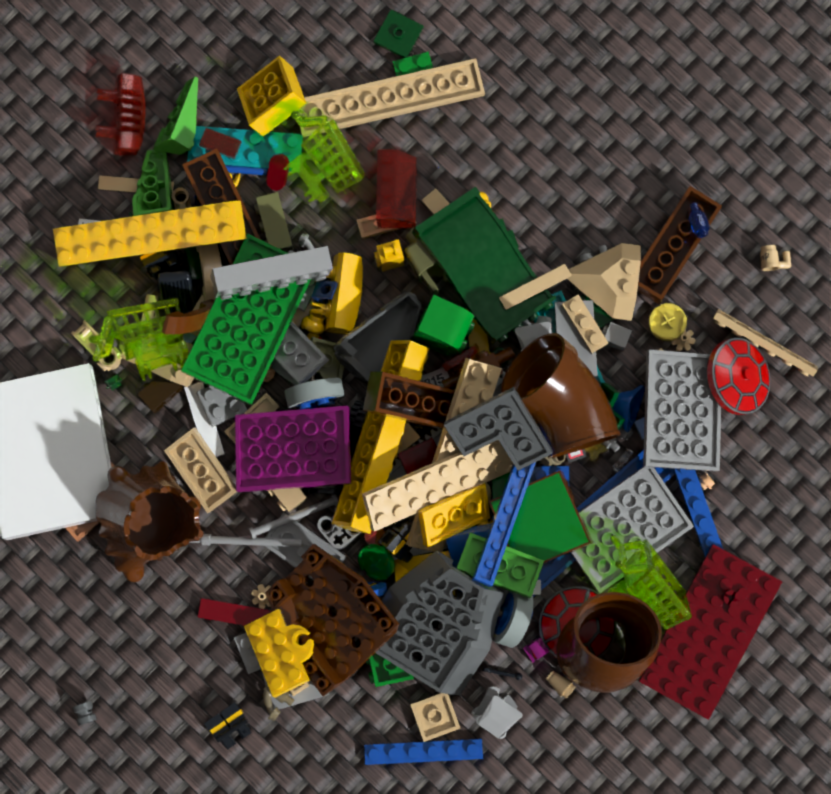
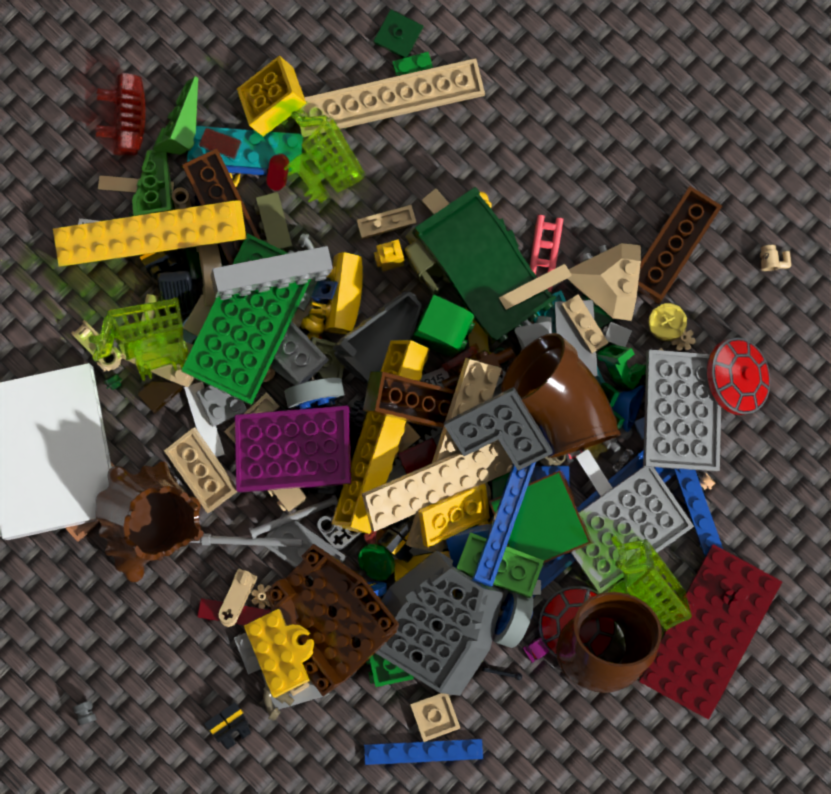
reddish brown slope [162,299,214,334] -> none
clear red slope [376,149,417,228] -> none
light grey piece [471,687,523,739] -> none
tan cone [546,671,576,698] -> none
clear blue plant [689,203,710,238] -> none
tan plate [713,309,818,377] -> none
none -> tan piece [219,569,257,627]
none -> coral bar [529,215,563,293]
none -> white sticker [576,449,612,496]
none -> green tile [596,344,646,389]

